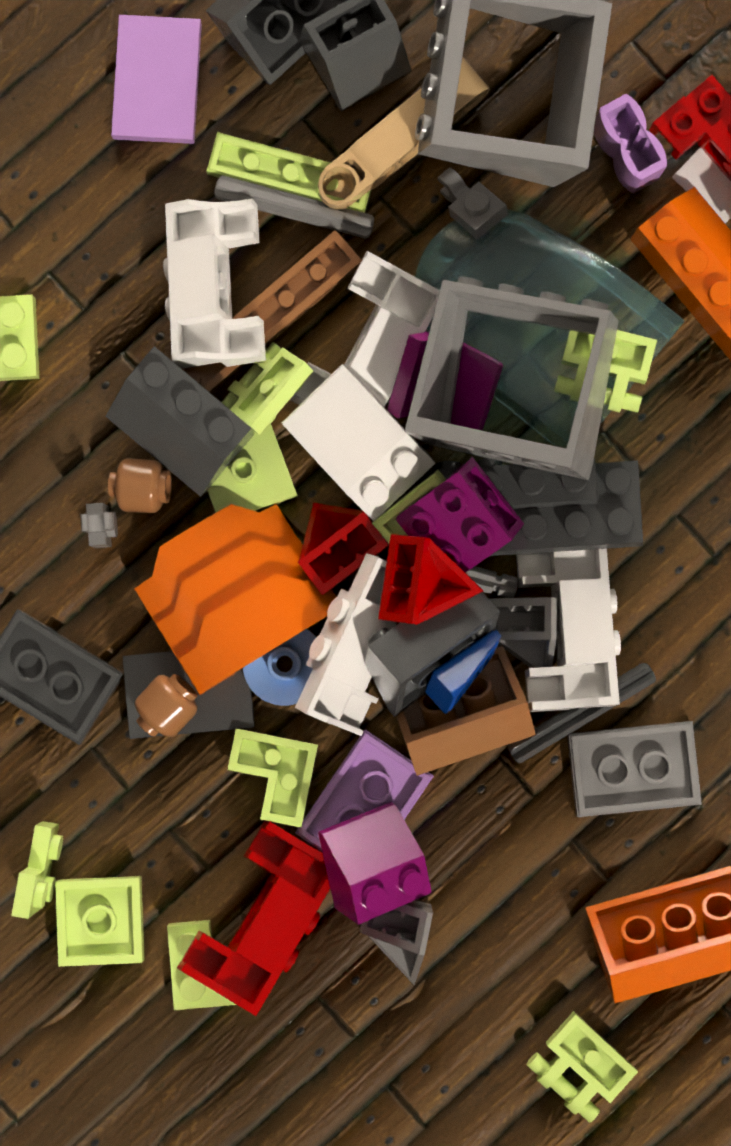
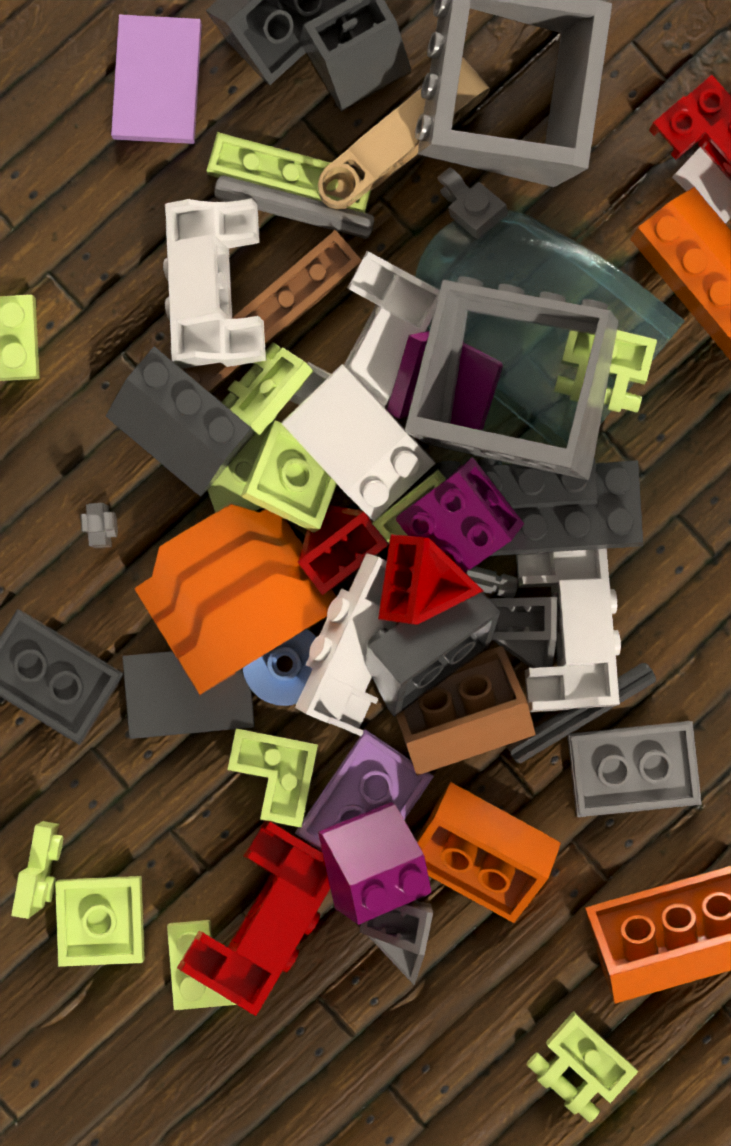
medium nougat head [108,458,171,513] -> none
medium nougat head [135,674,198,737] -> none
blue slope [425,630,501,714] -> none
lavender brick [594,94,667,194] -> none
none -> yellowish green plate [241,420,337,533]
none -> orange slope [416,782,561,923]

